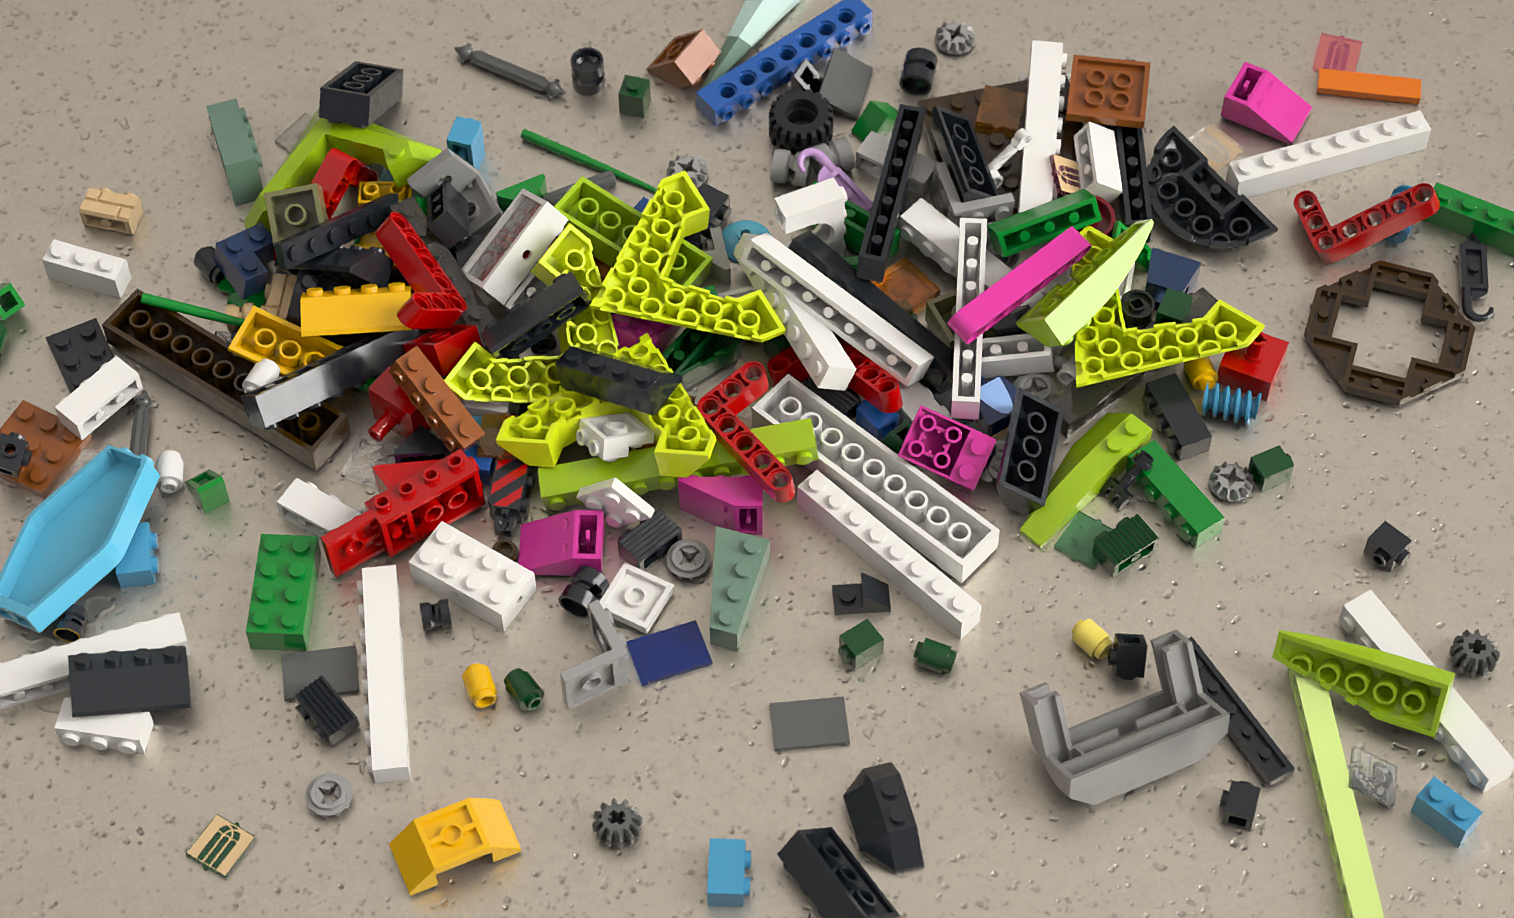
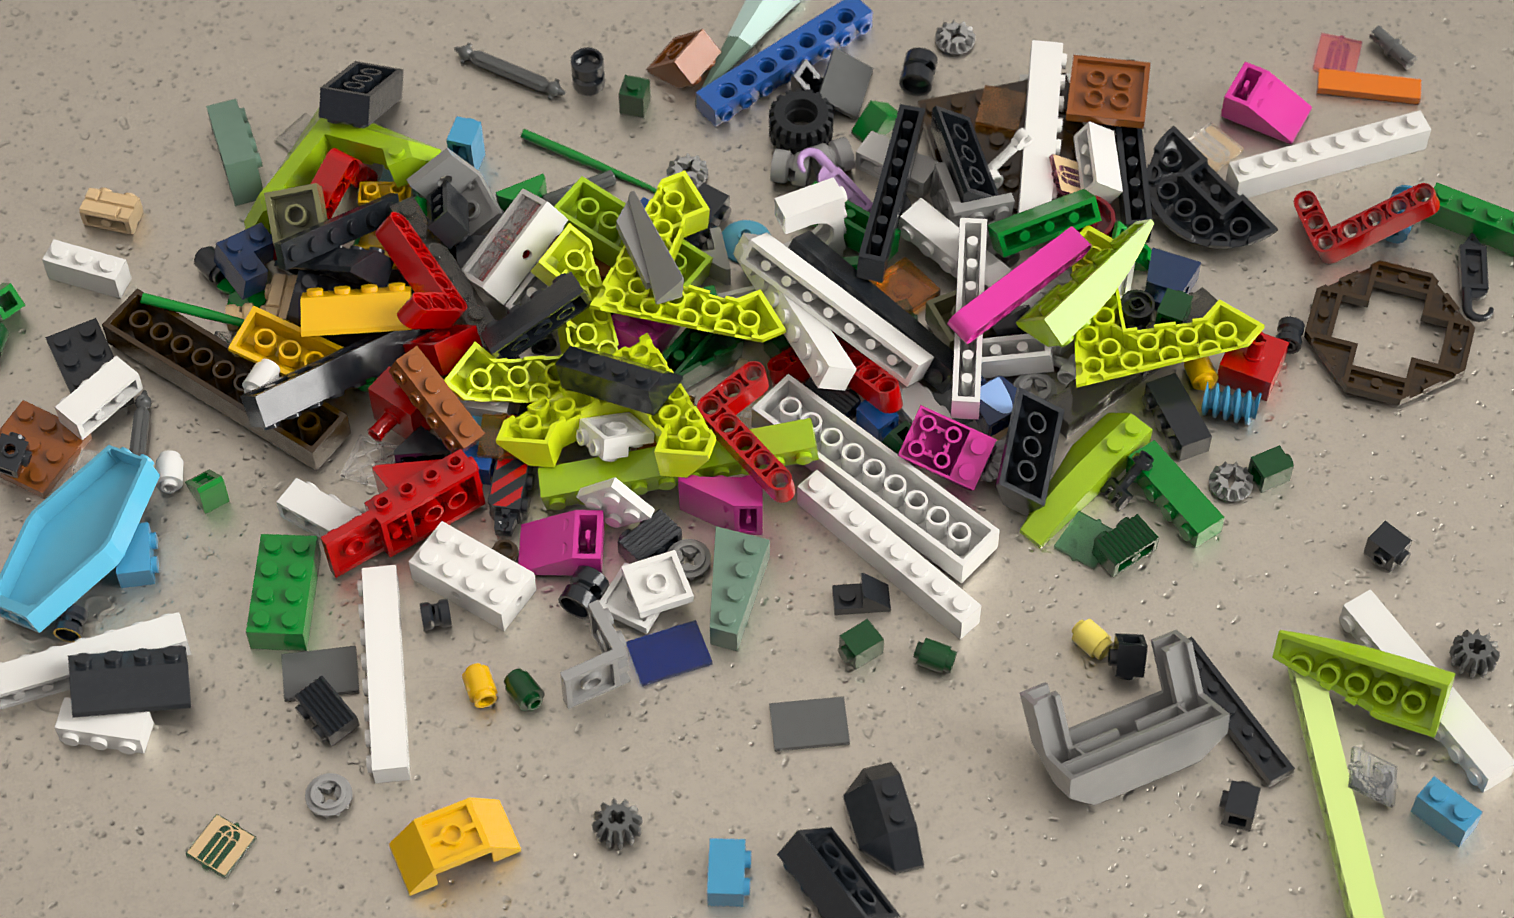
none -> light grey wedge [616,191,684,304]
none -> white plate [621,550,694,618]
none -> black wheel [1276,316,1305,354]
none -> dark grey pin [1369,25,1417,70]

